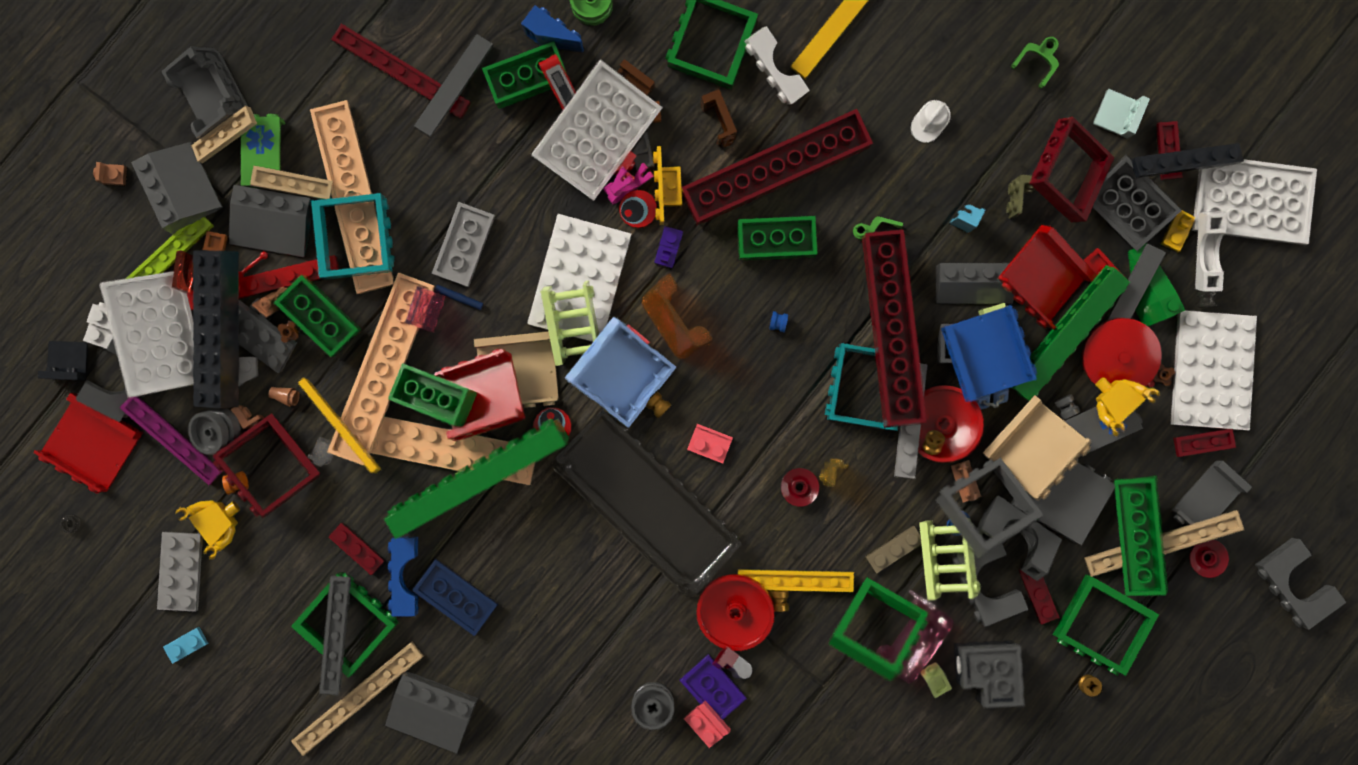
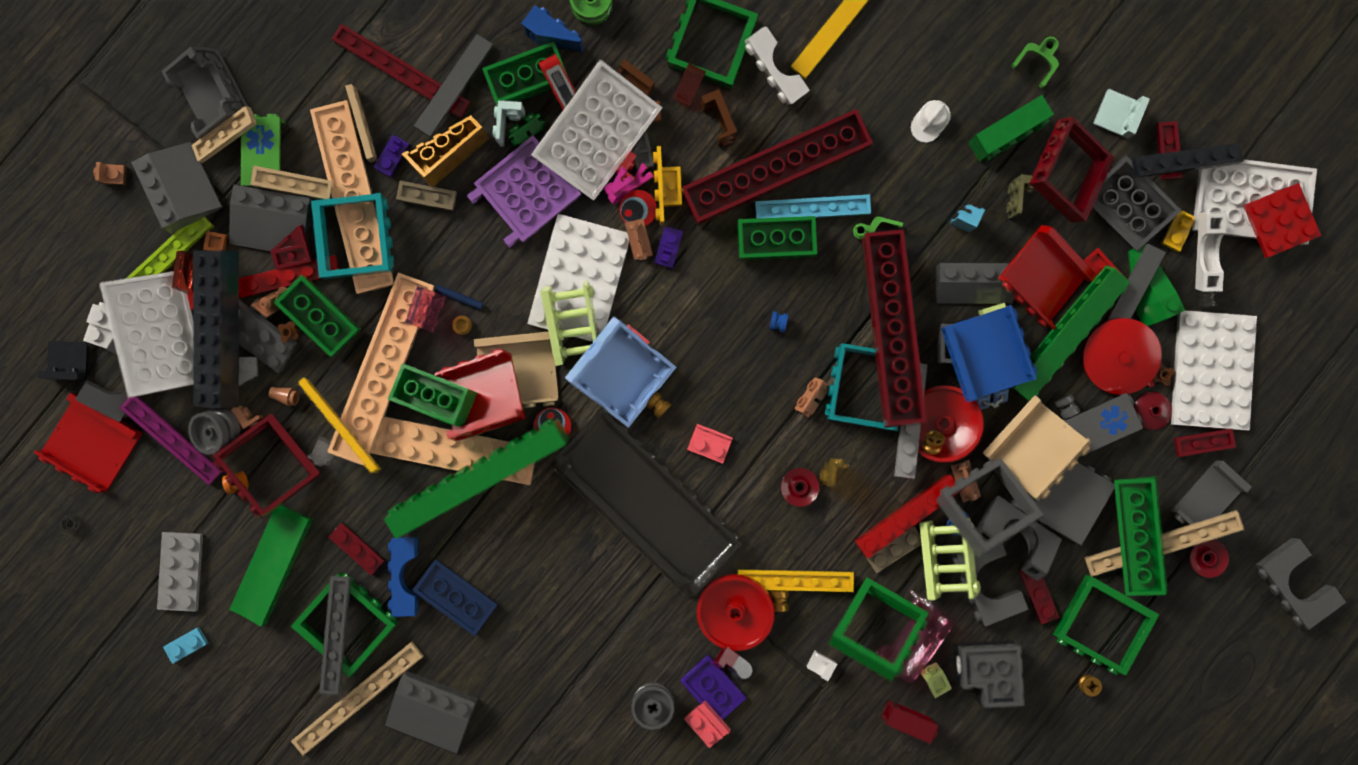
yellow torso [175,500,240,559] -> none
red hinge [239,251,268,278] -> none
light grey plate [432,202,495,287] -> none
clear orange windscreen [642,273,713,359] -> none
yellow torso [1095,377,1160,436] -> none
none -> green arch [229,505,313,627]
none -> dark red wing [270,225,314,269]
none -> tan tile [345,84,377,163]
none -> dark purple plate [374,135,410,178]
none -> dark tan plate [396,181,457,211]
none -> pearl gold wedge [402,116,489,188]
none -> pearl gold plate [452,316,472,335]
none -> medium lavender plate [467,136,582,248]
none -> light aqua bracket [493,101,526,147]
none -> green hinge [506,113,546,146]
none -> nougat hinge [625,219,653,260]
none -> clear red tile [673,63,706,106]
none -> medium azure plate [755,195,871,219]
none -> nougat hinge [795,377,829,418]
none -> white panel [807,650,837,681]
none -> red brick [854,474,962,558]
none -> dark red window [881,699,939,744]
none -> green brick [968,95,1054,162]
none -> dark red dish [1134,392,1172,430]
none -> red plate [1243,183,1321,258]

